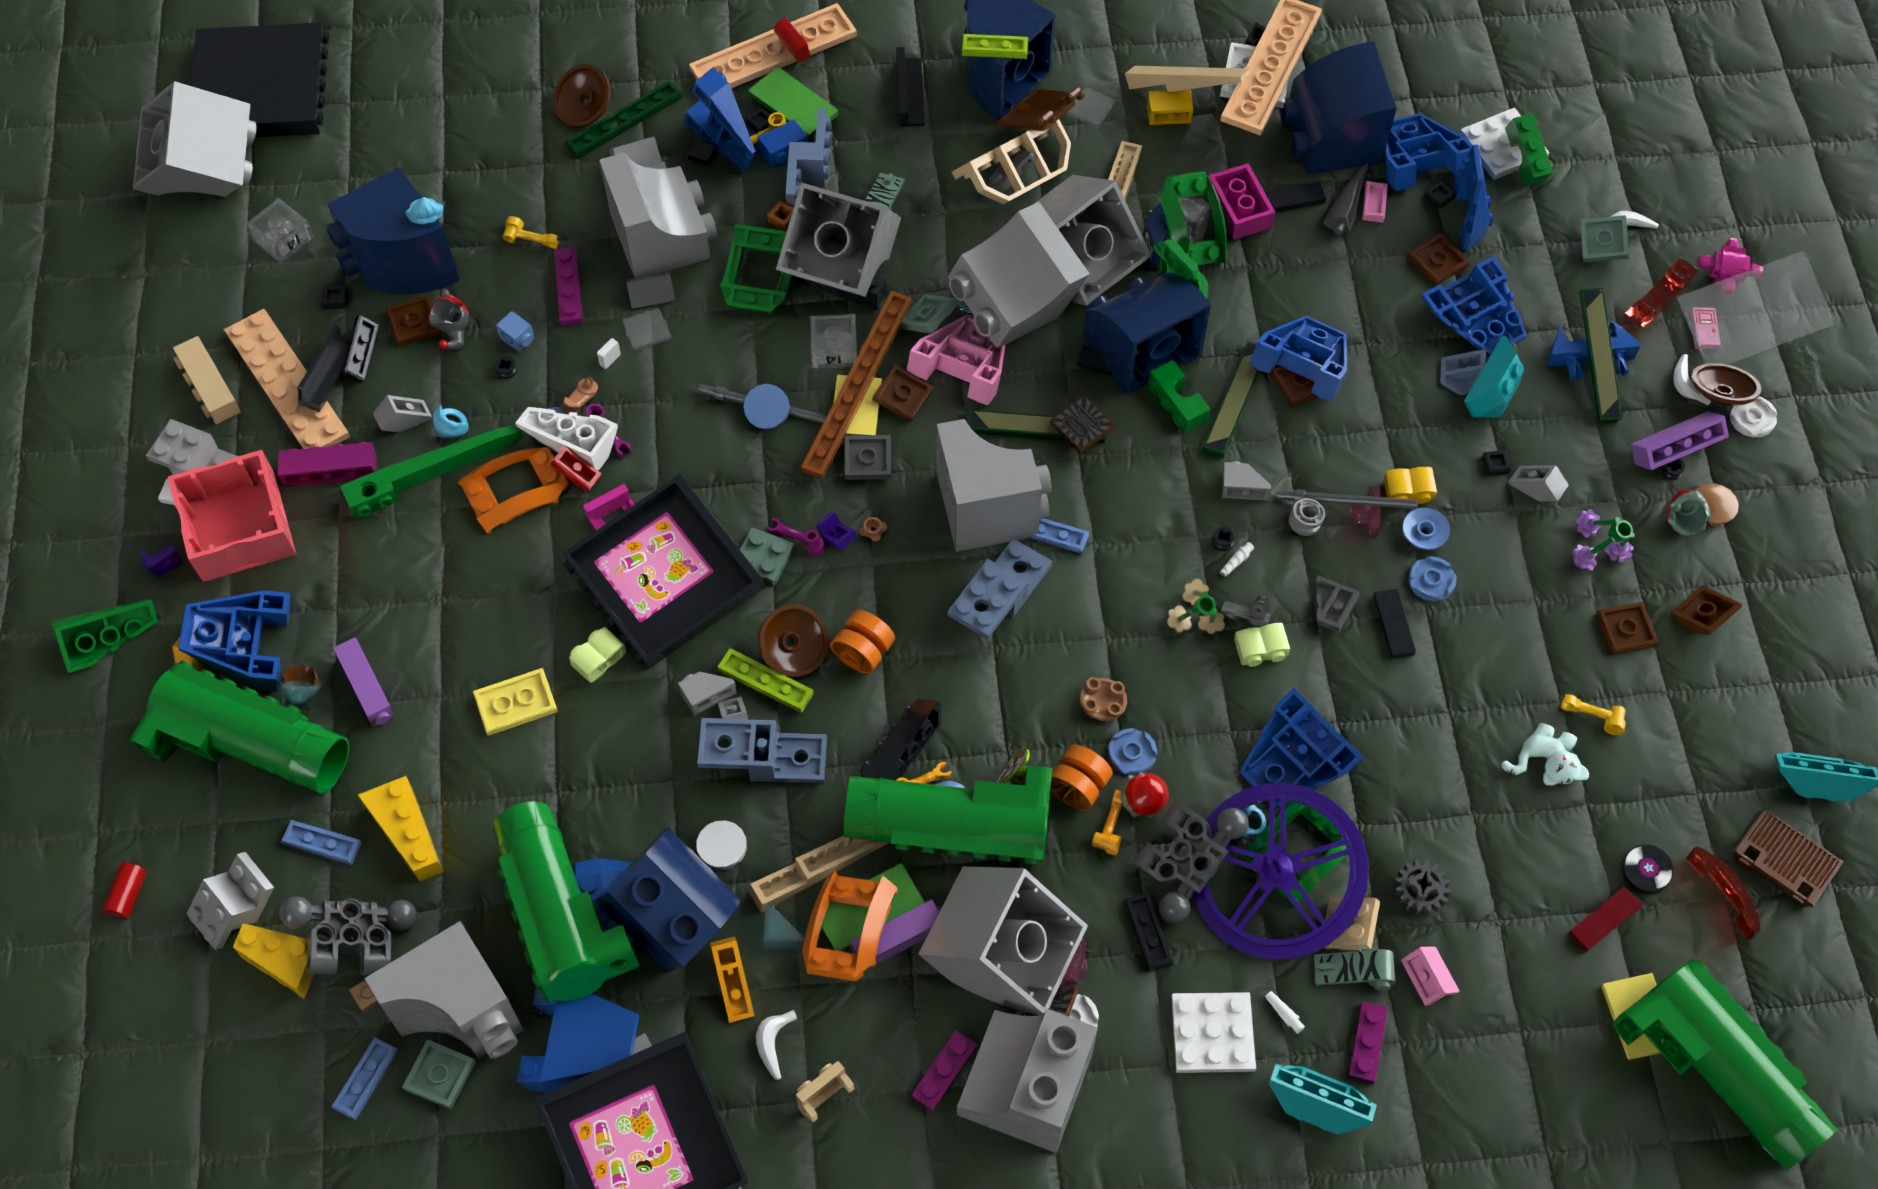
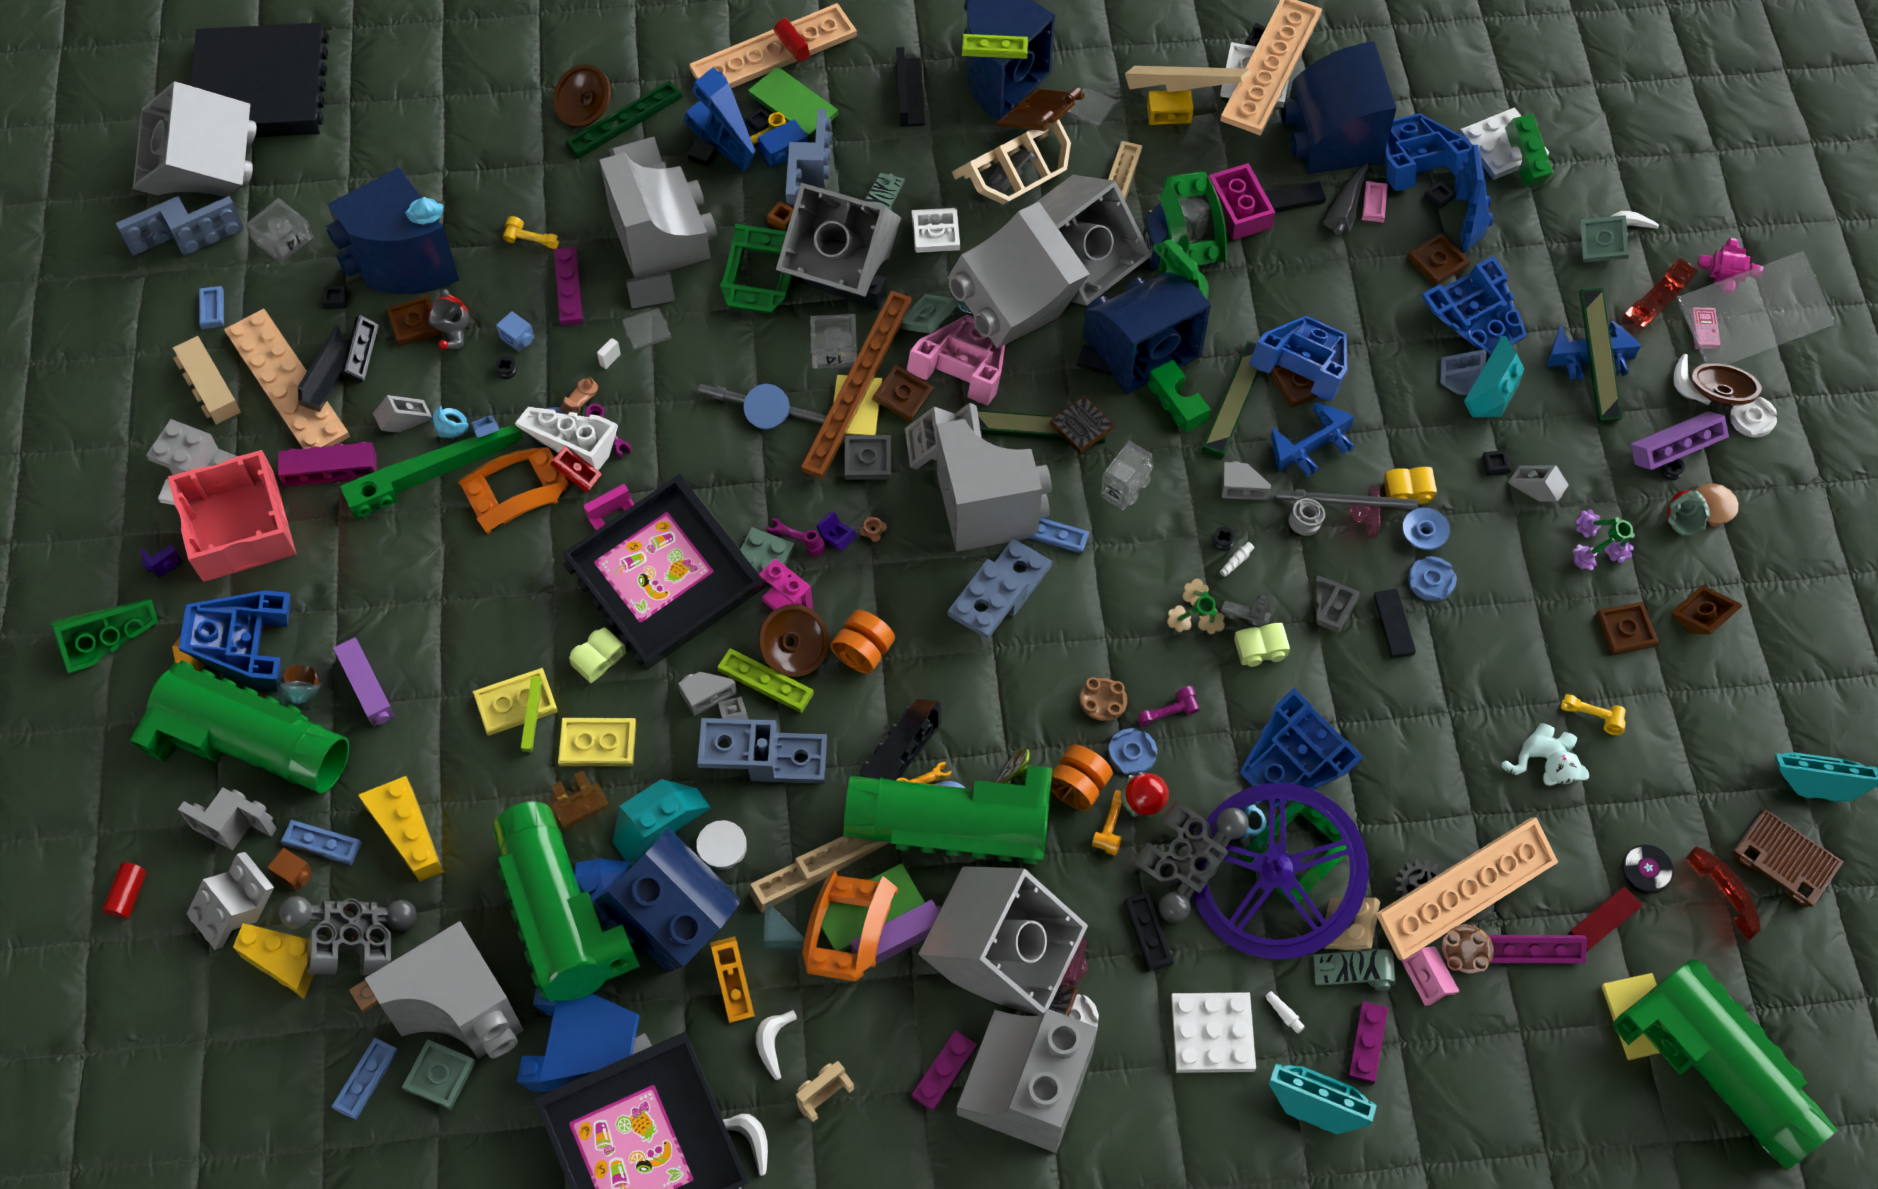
none -> sand blue bracket [116,196,244,256]
none -> light grey bracket [178,788,277,851]
none -> medium blue tile [199,286,224,329]
none -> dark orange brick [267,848,313,892]
none -> medium blue tile [471,415,499,438]
none -> lime tile [521,675,542,753]
none -> clear orange plate [552,771,609,829]
none -> light yellow tile [558,718,636,767]
none -> teal wedge [613,779,711,862]
none -> white piece [723,1114,768,1176]
none -> dark pink panel [759,558,813,610]
none -> light grey bracket [905,403,981,469]
none -> white bracket [912,208,960,253]
none -> clear brick [1101,441,1153,511]
none -> magenta brick [1137,686,1200,726]
none -> blue hose [1271,402,1355,477]
none -> light nougat plate [1376,817,1558,960]
none -> medium nougat dish [1442,924,1494,974]
none -> magenta plate [1488,935,1587,963]

